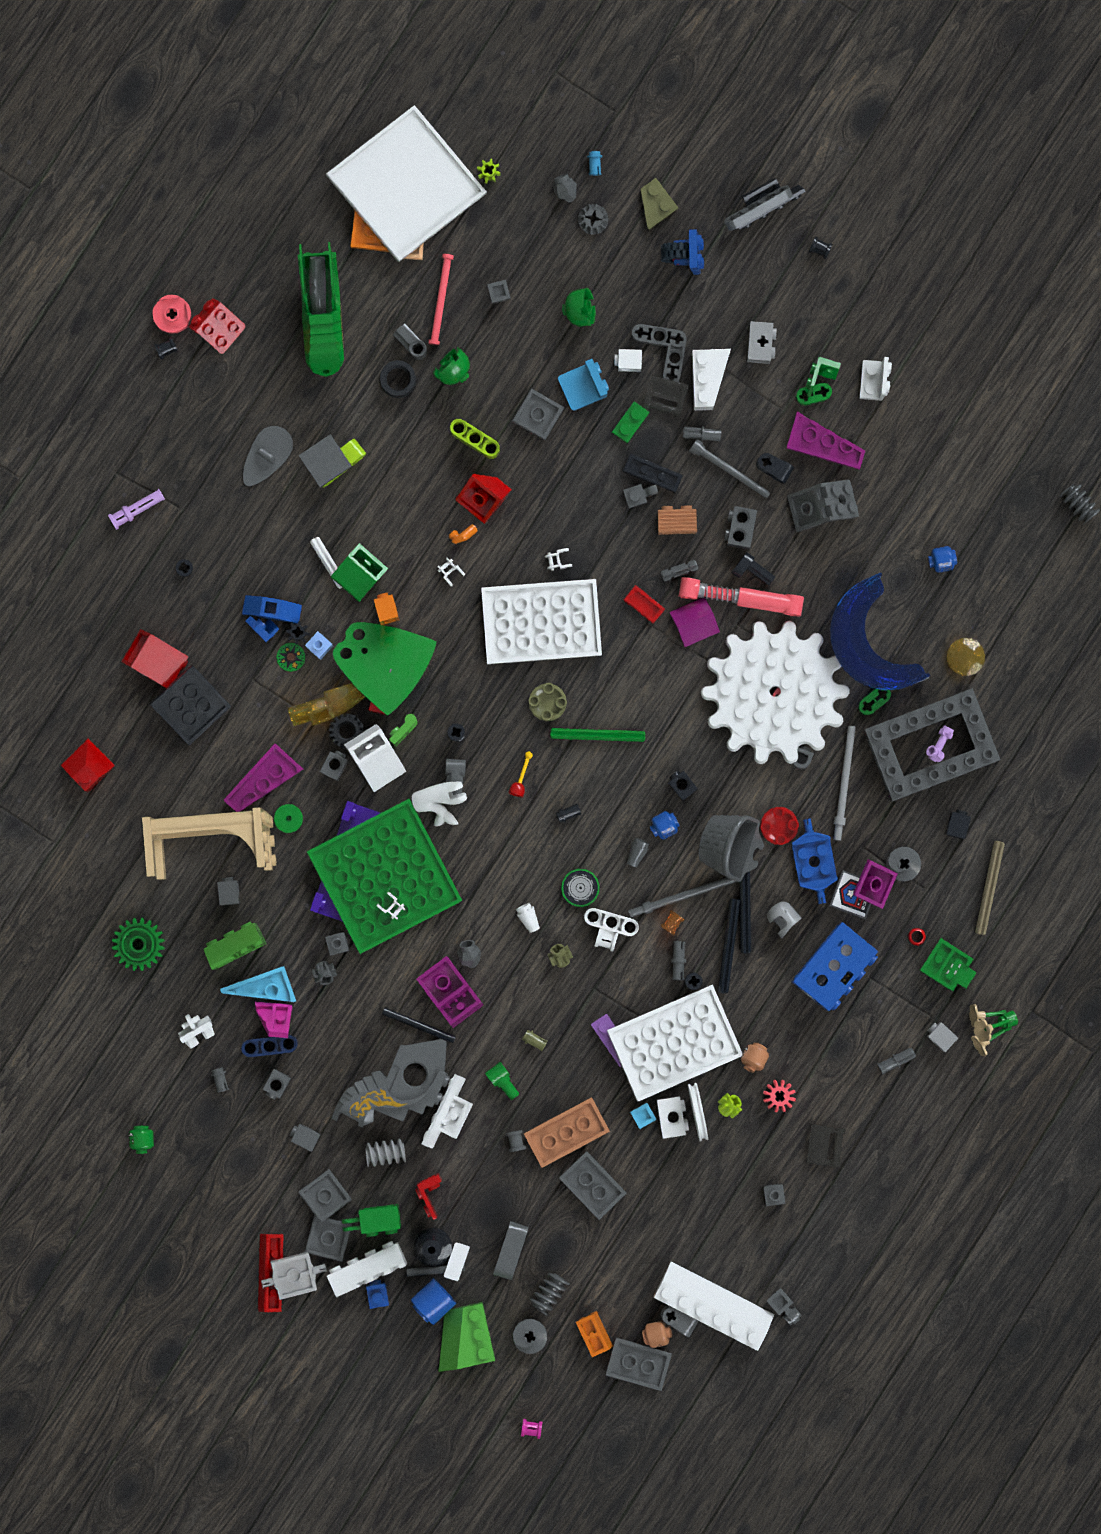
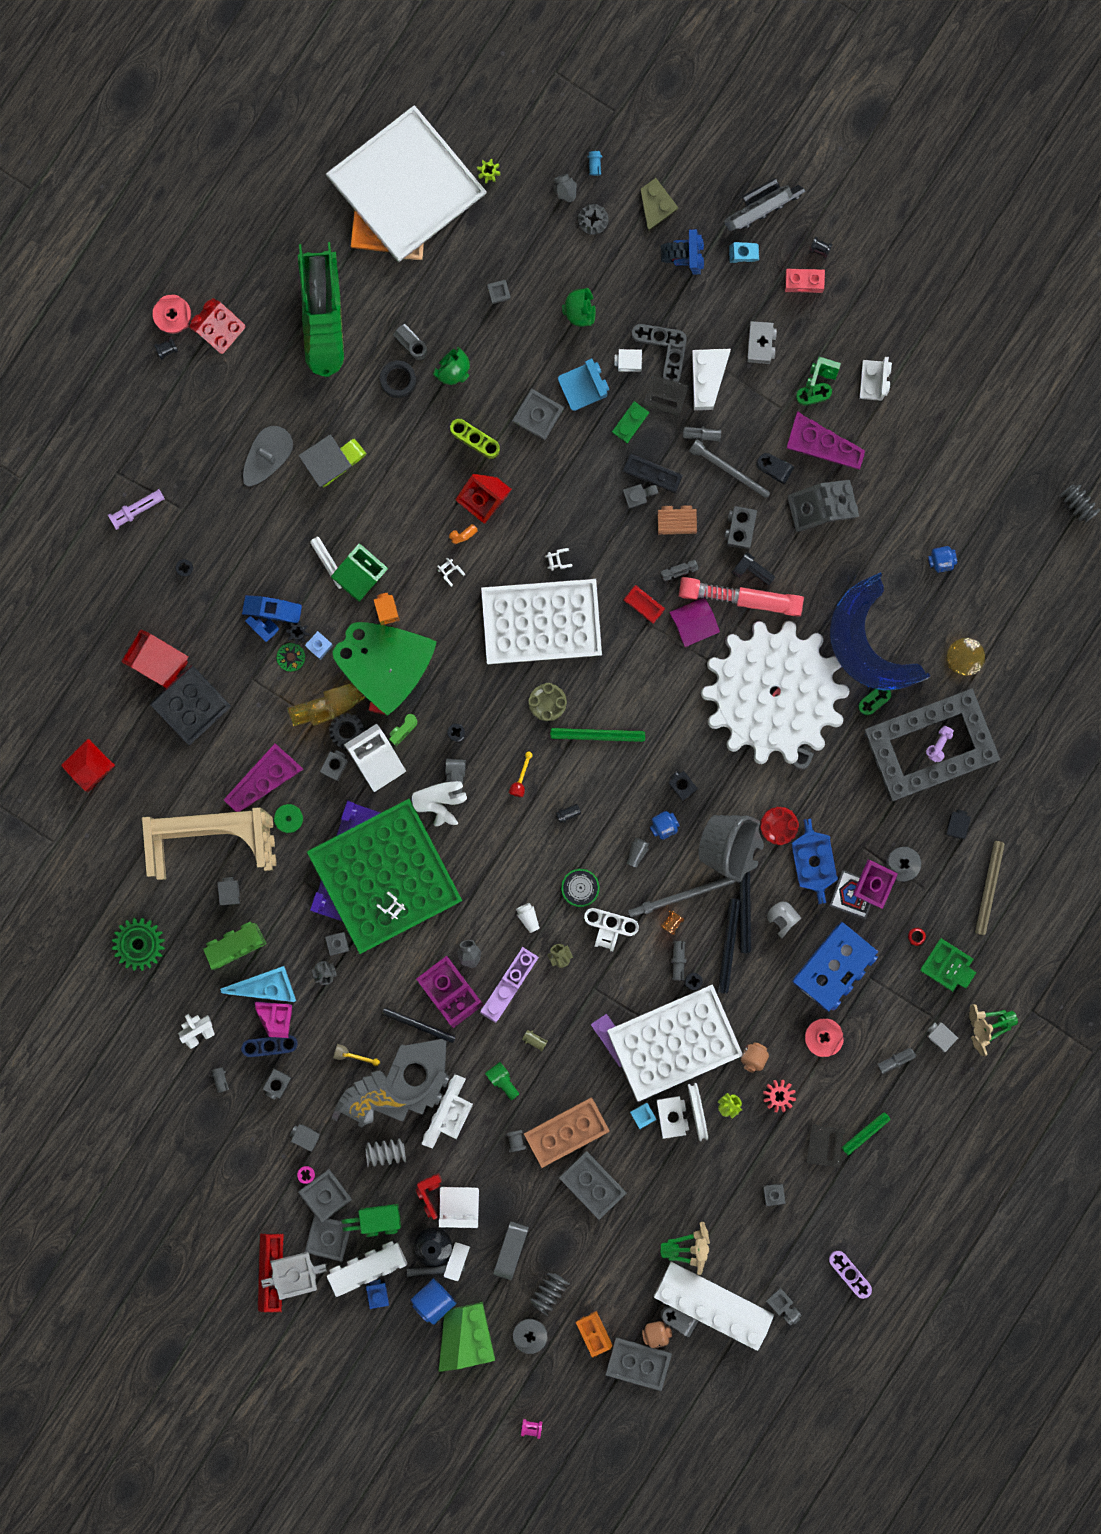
green head [129,1126,154,1154] -> none
coral bar [428,254,454,346] -> none
light grey bar [833,726,856,841] -> none
none -> dark pink bush [297,1166,315,1184]
none -> hinge [333,1044,380,1066]
none -> white bracket [439,1187,479,1228]
none -> lavender slope [480,947,539,1023]
none -> plant [661,1222,710,1275]
none -> medium azure leg [729,242,759,263]
none -> coral brick [785,269,825,293]
none -> coral plate [805,1019,844,1057]
none -> lavender beam [829,1251,872,1299]
none -> green axle [842,1112,890,1155]

